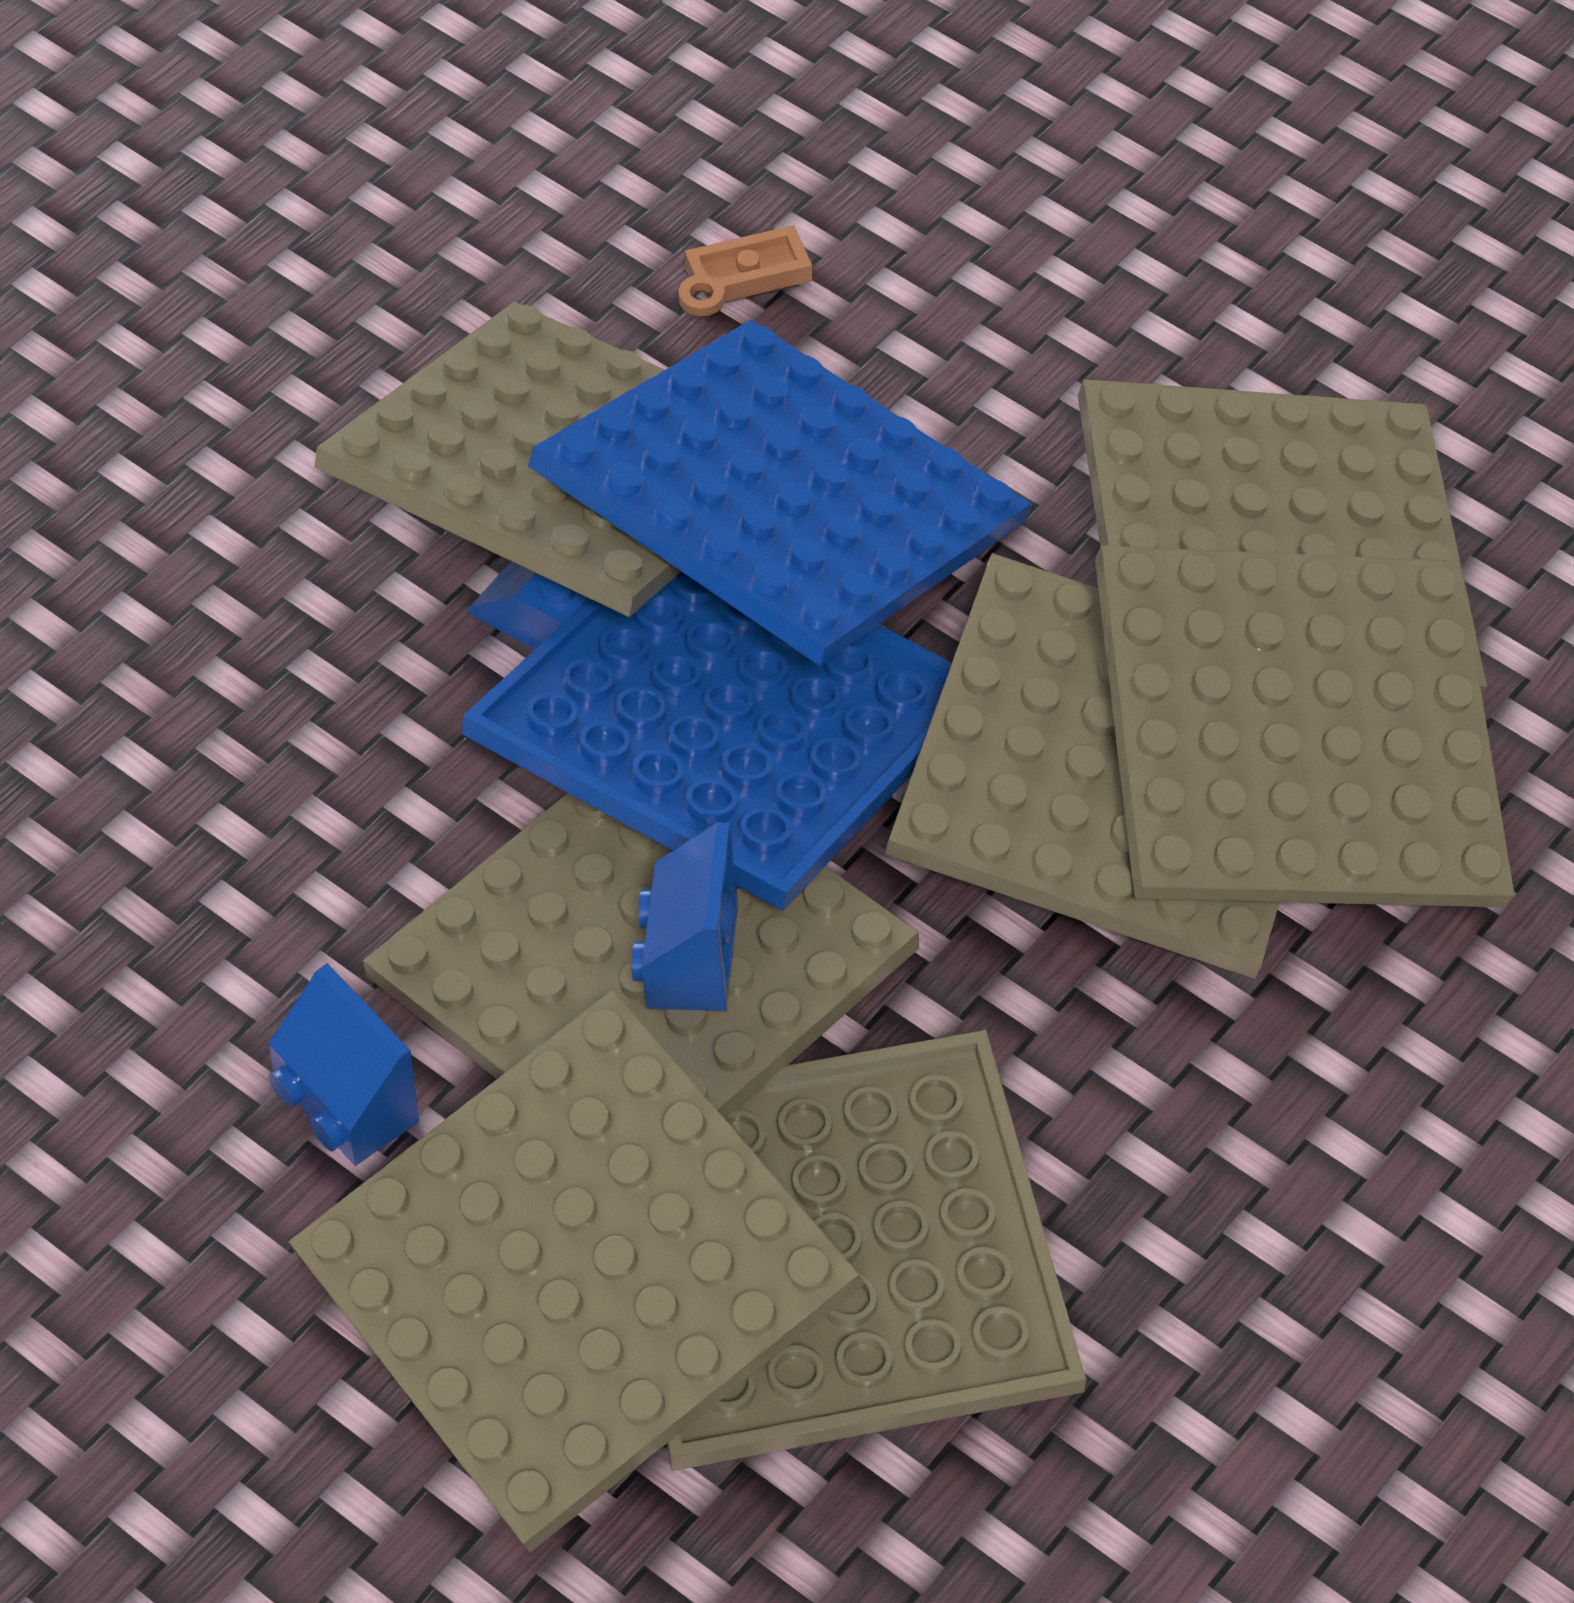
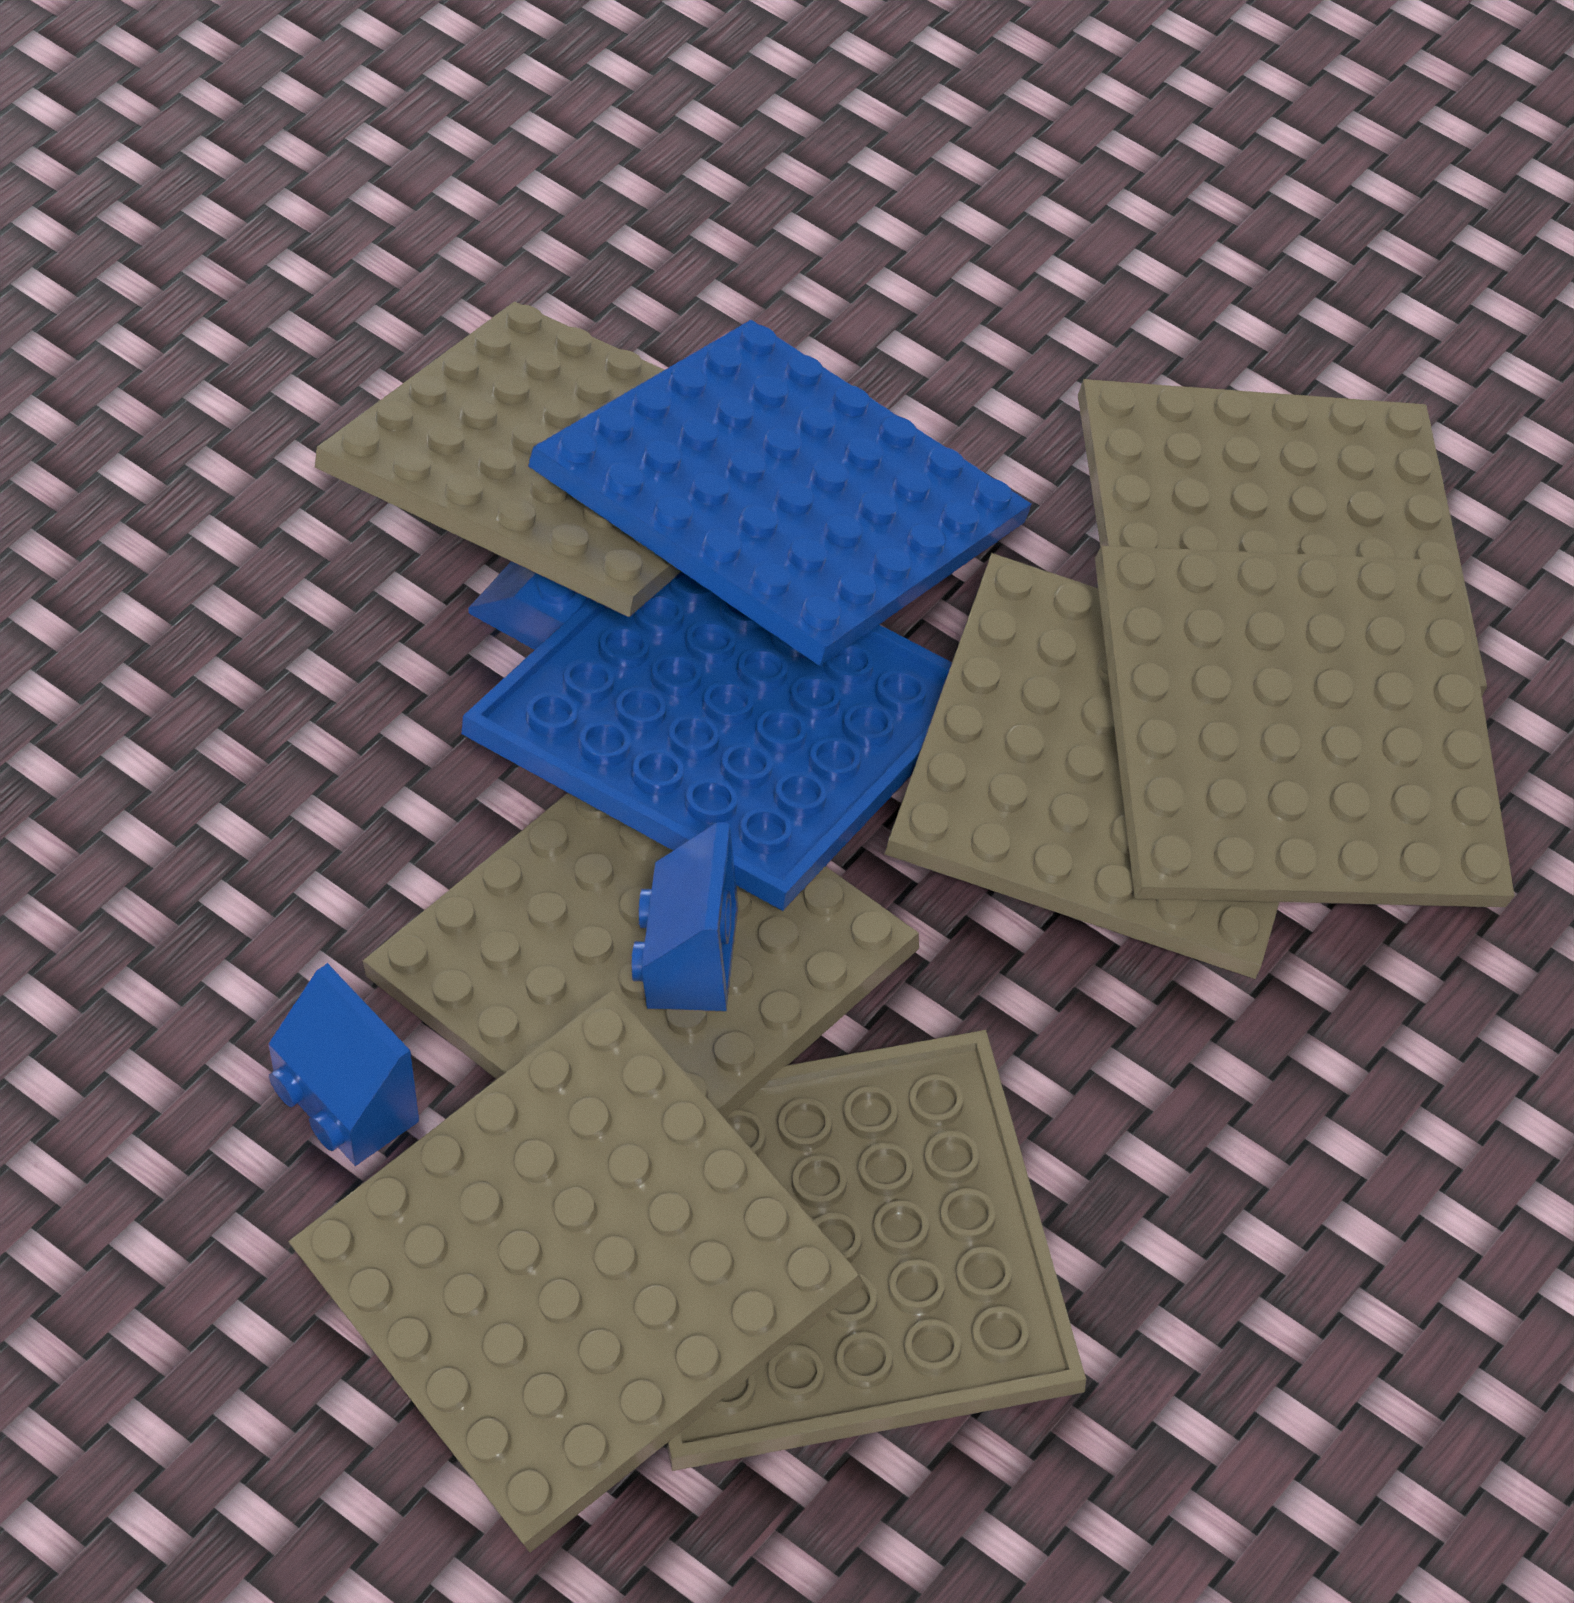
nougat hinge [679,225,812,316] -> none

